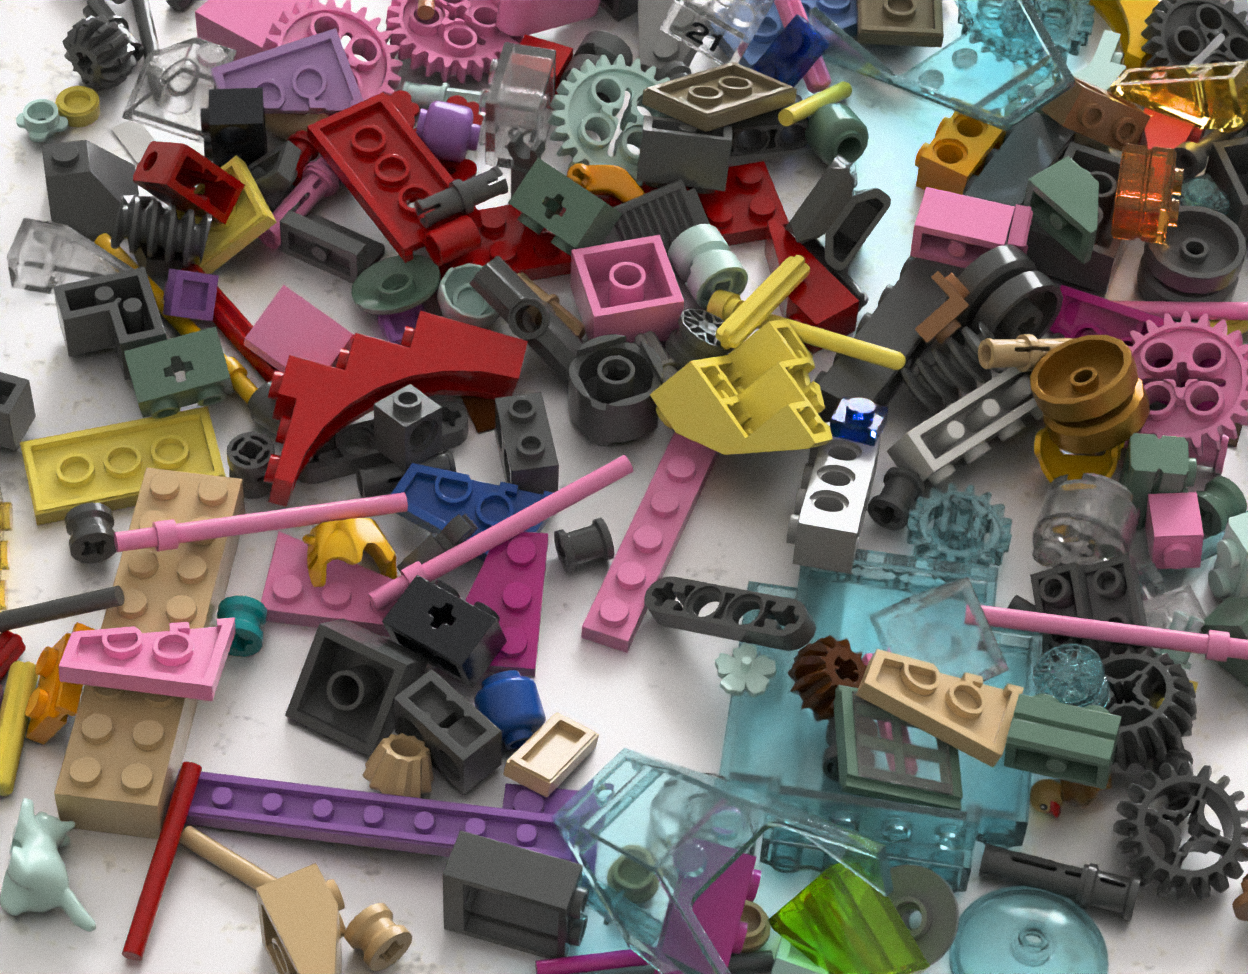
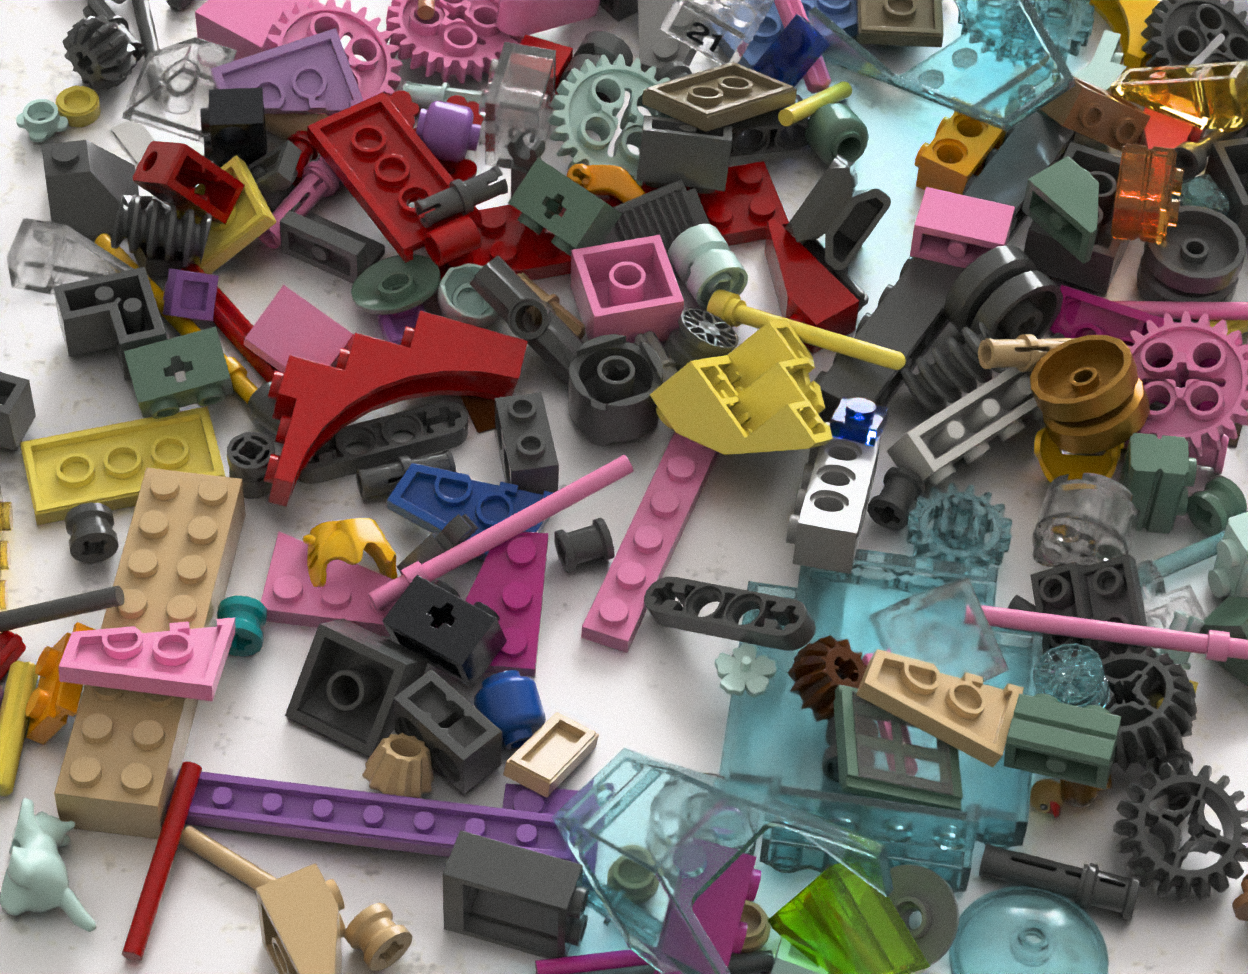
bright pink bar [114,492,408,552] -> none
dark grey brick [374,384,442,472] -> none
light yellow axle [715,255,810,350] -> none
medium nougat bracket [915,271,970,344] -> none
bright pink tile [1007,204,1033,255] -> none
bright pink brick [1145,492,1204,569] -> none

